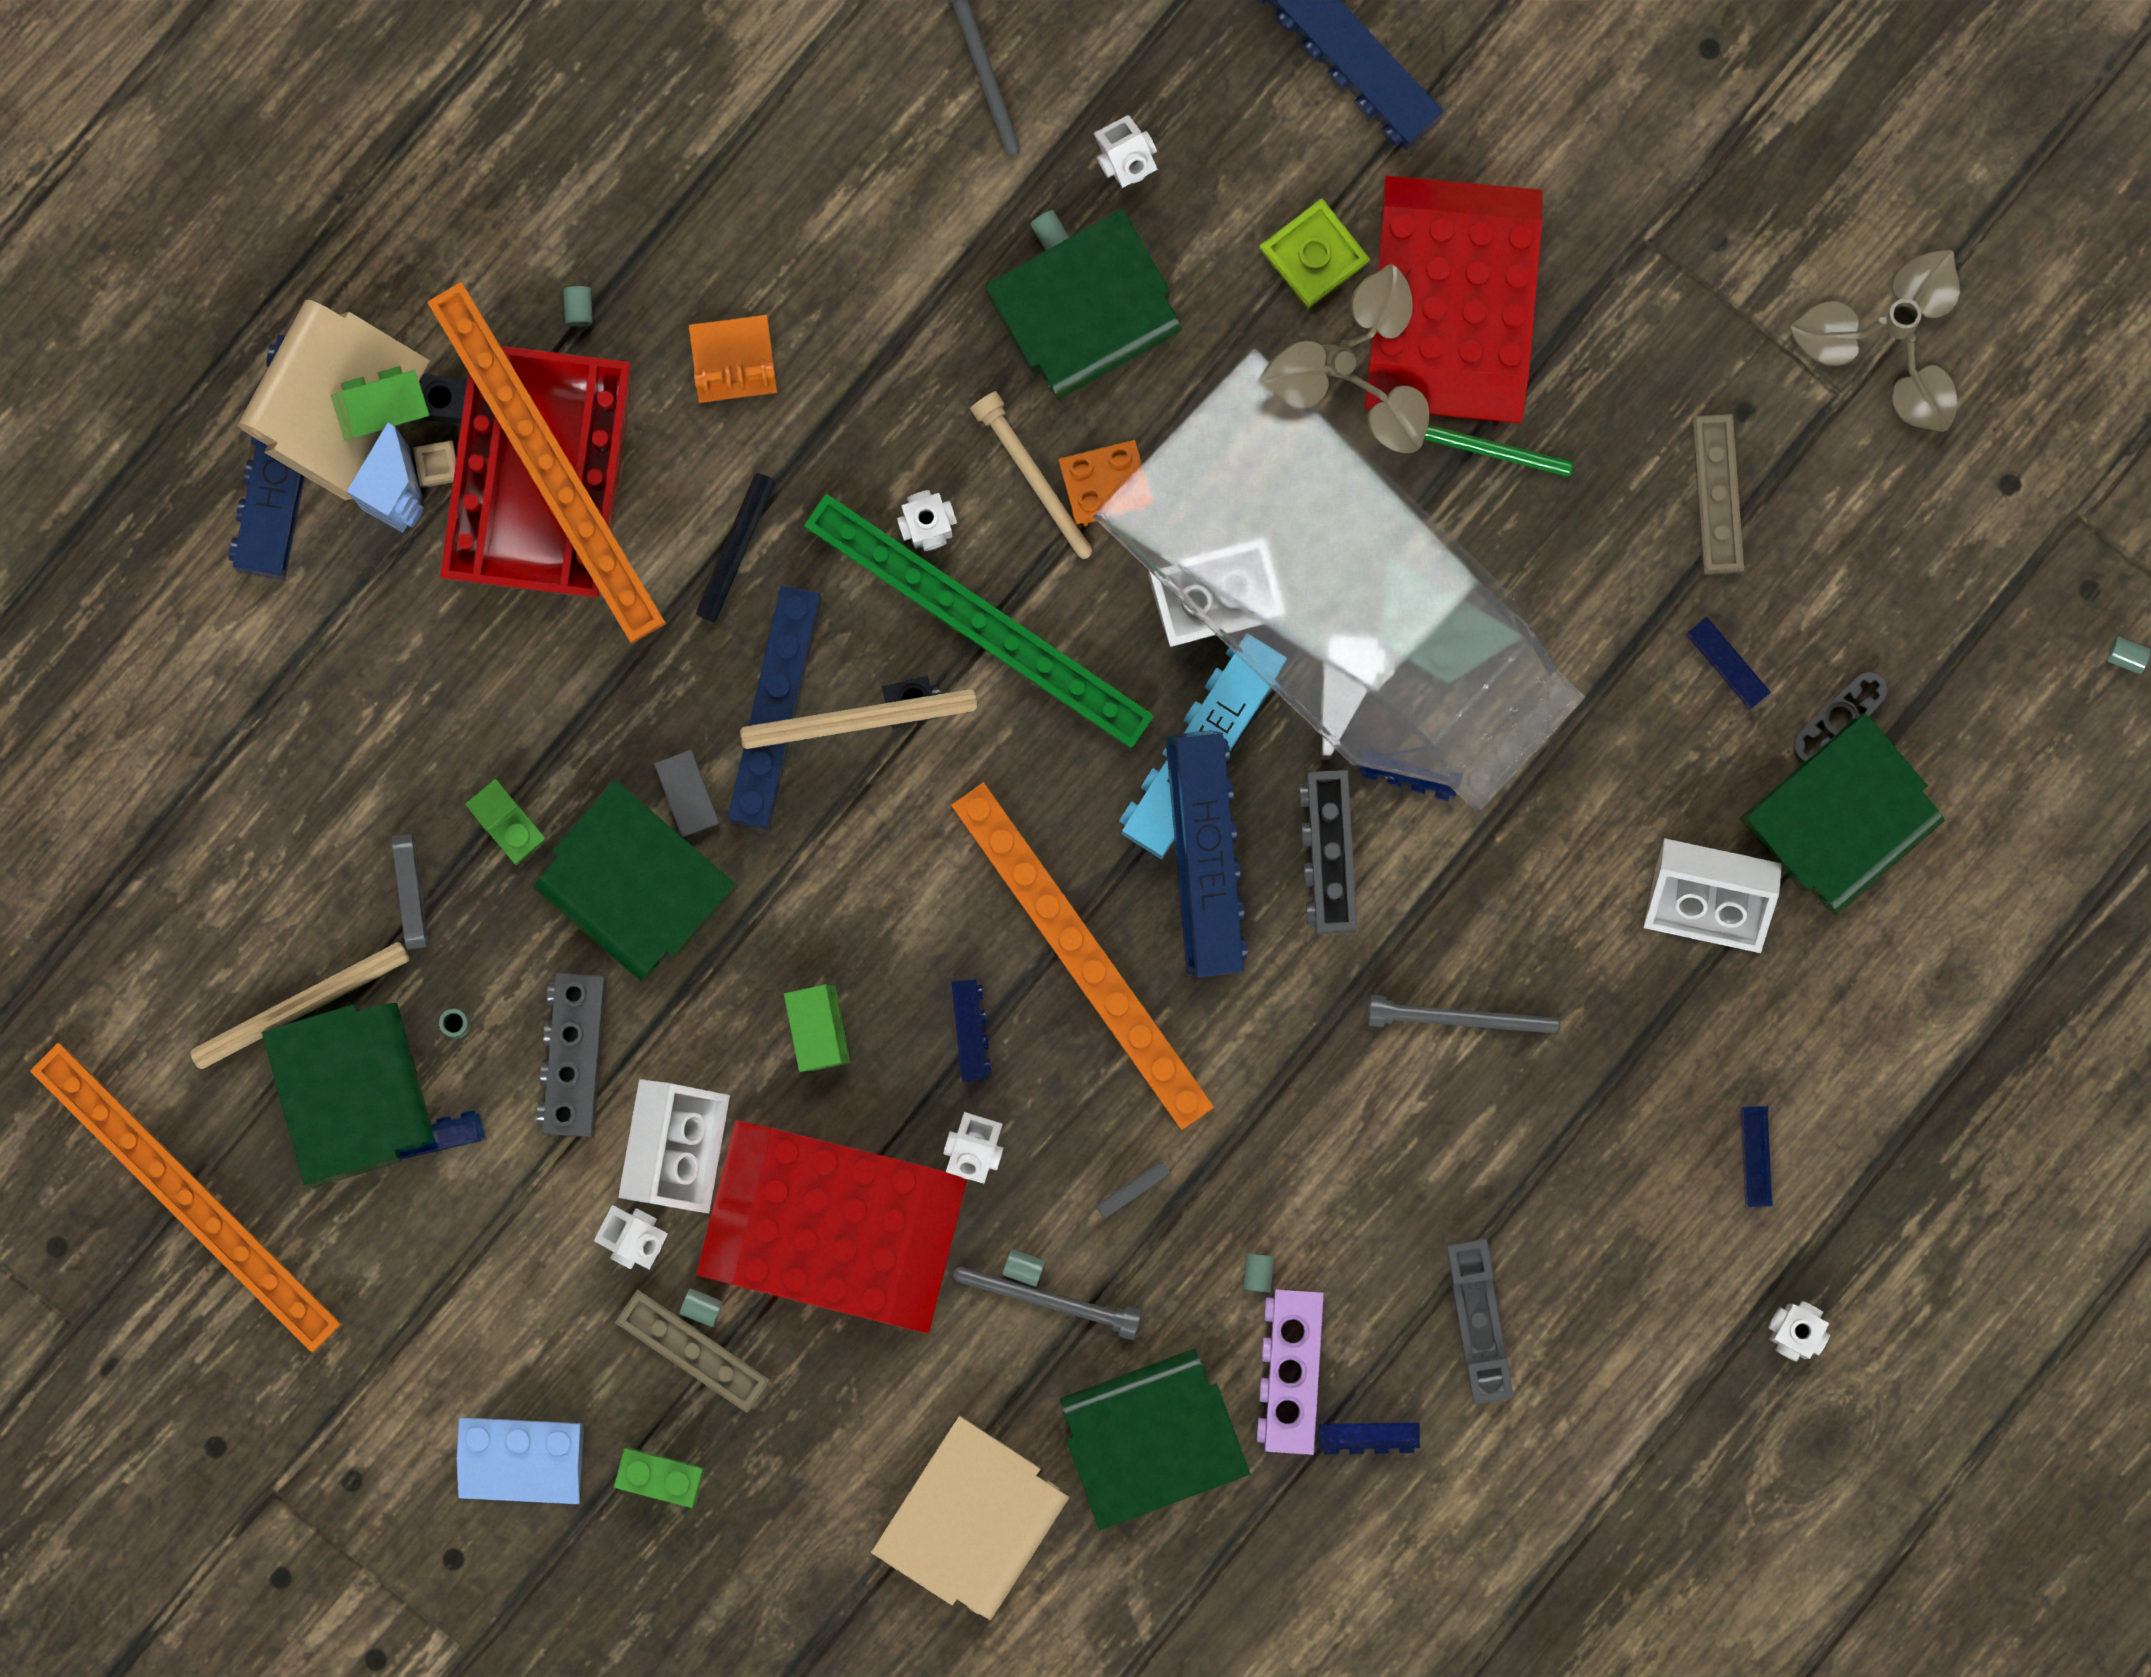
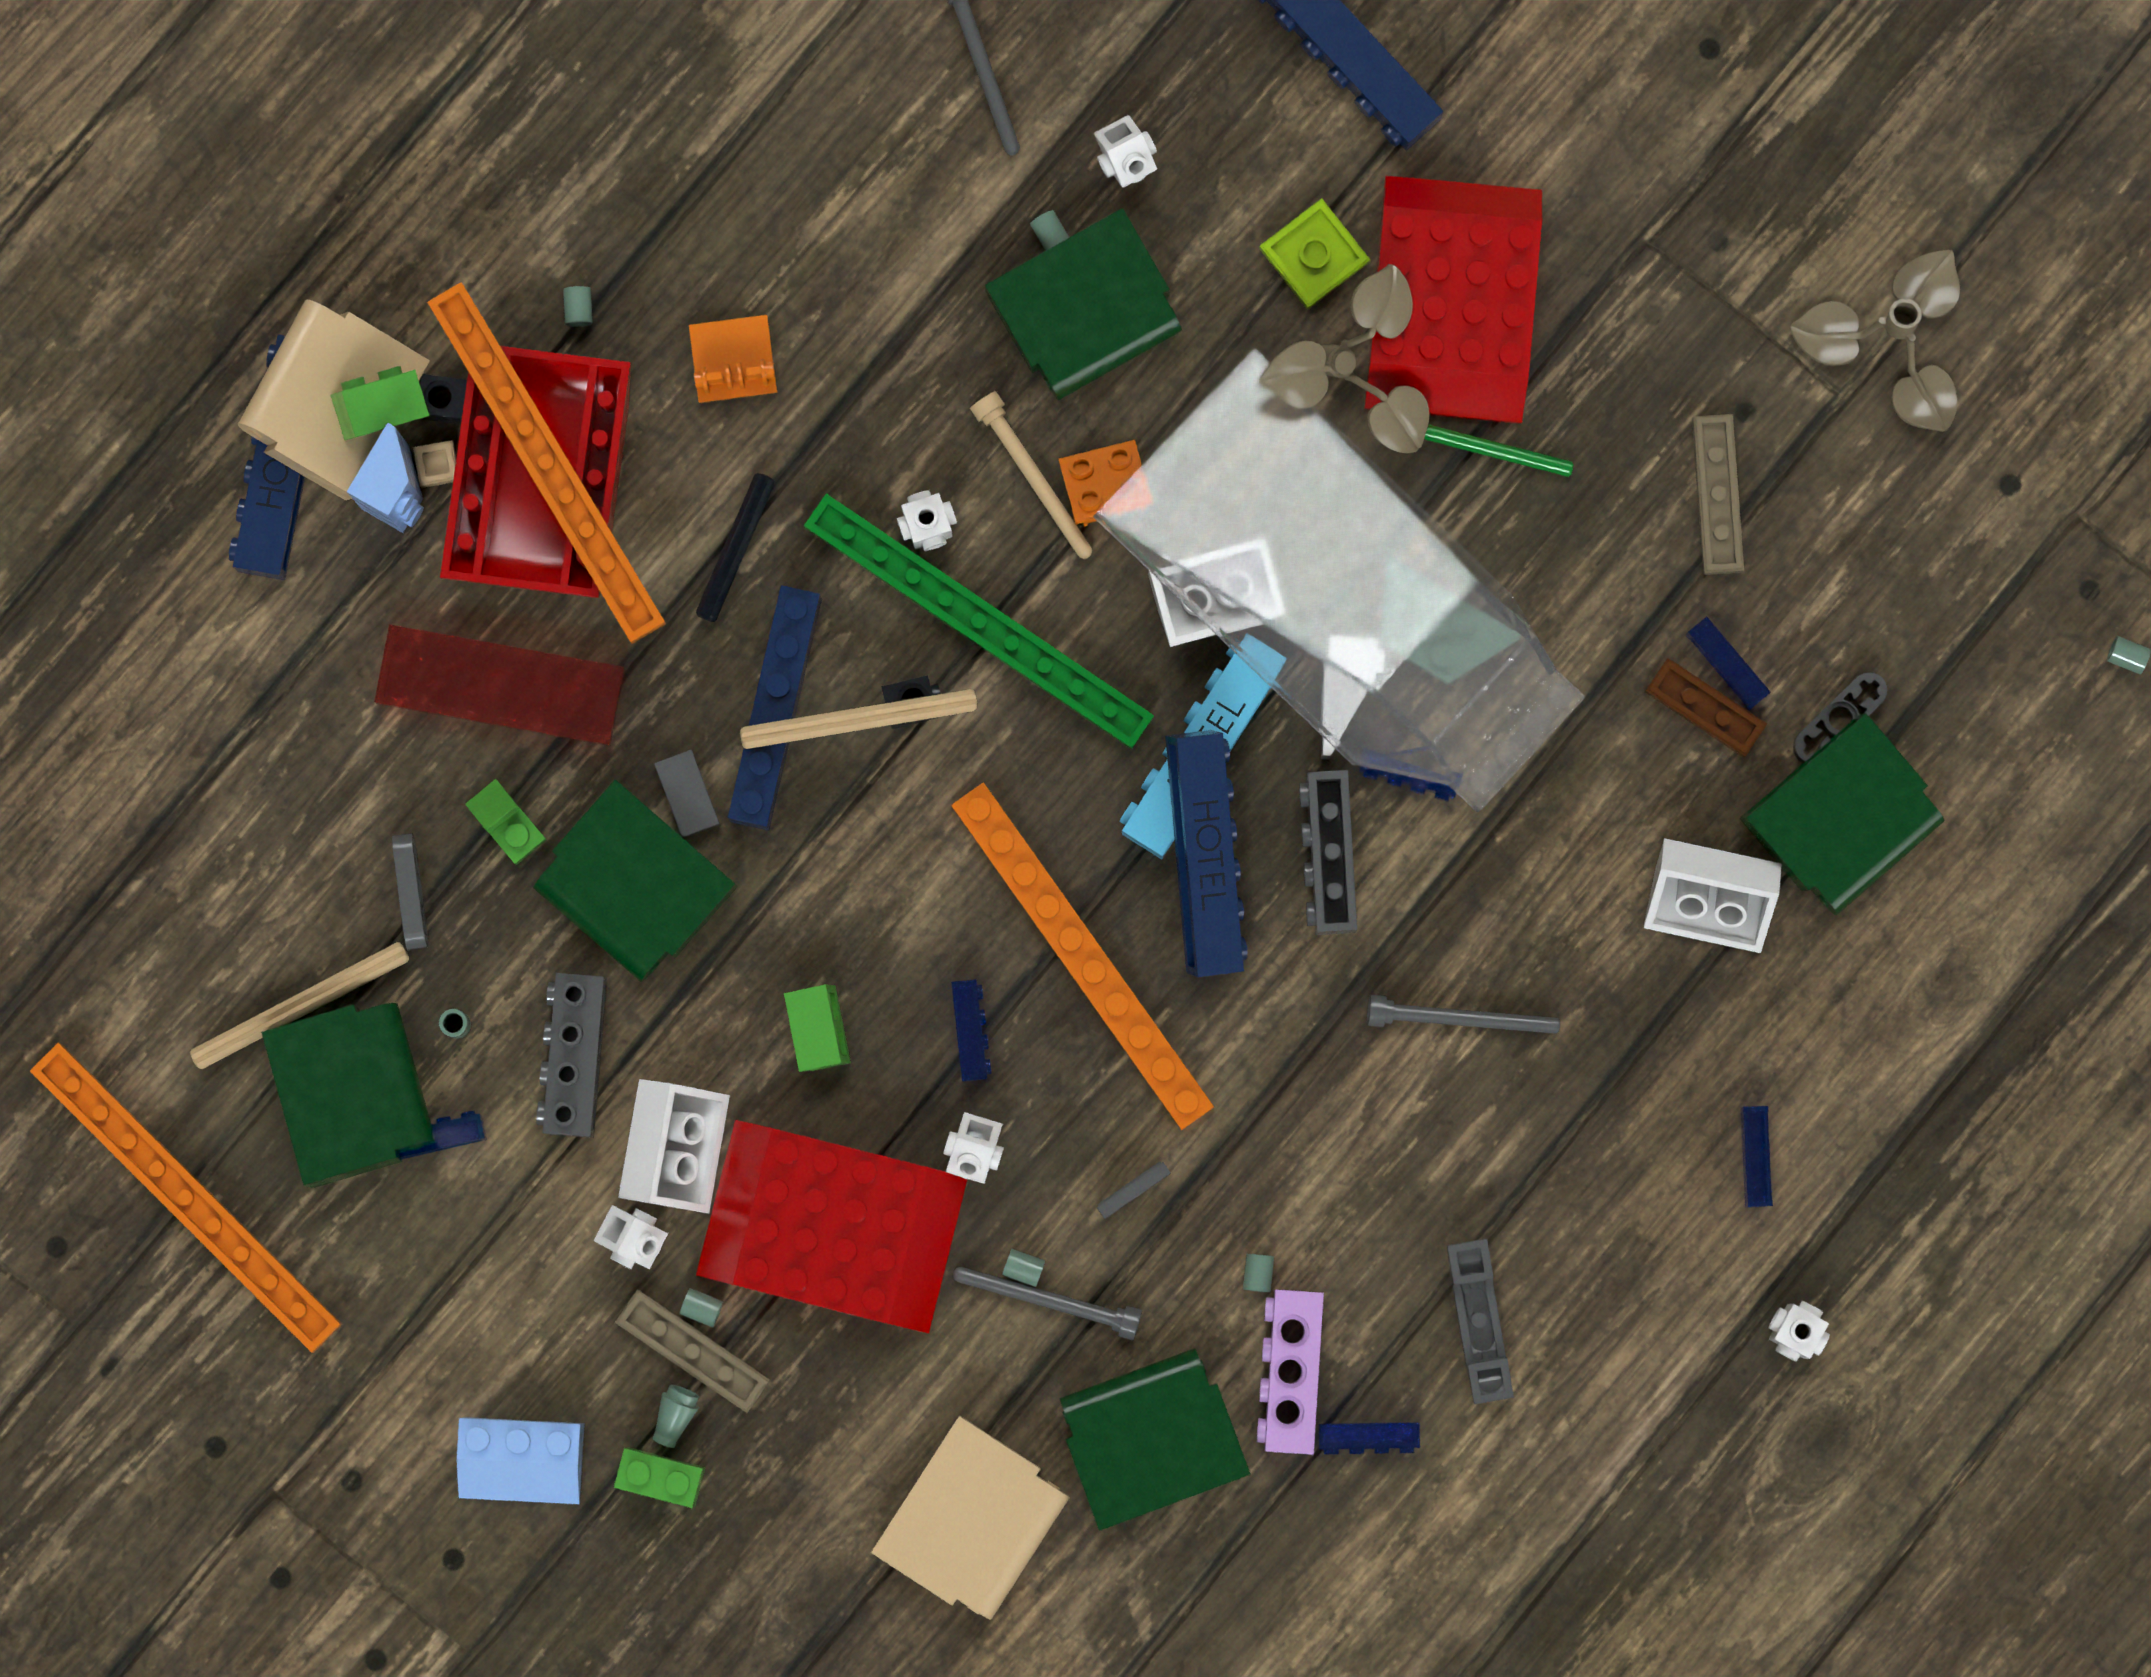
none -> clear red plate [374,624,625,746]
none -> sand green cone [652,1385,699,1448]
none -> reddish brown tile [1645,658,1767,758]

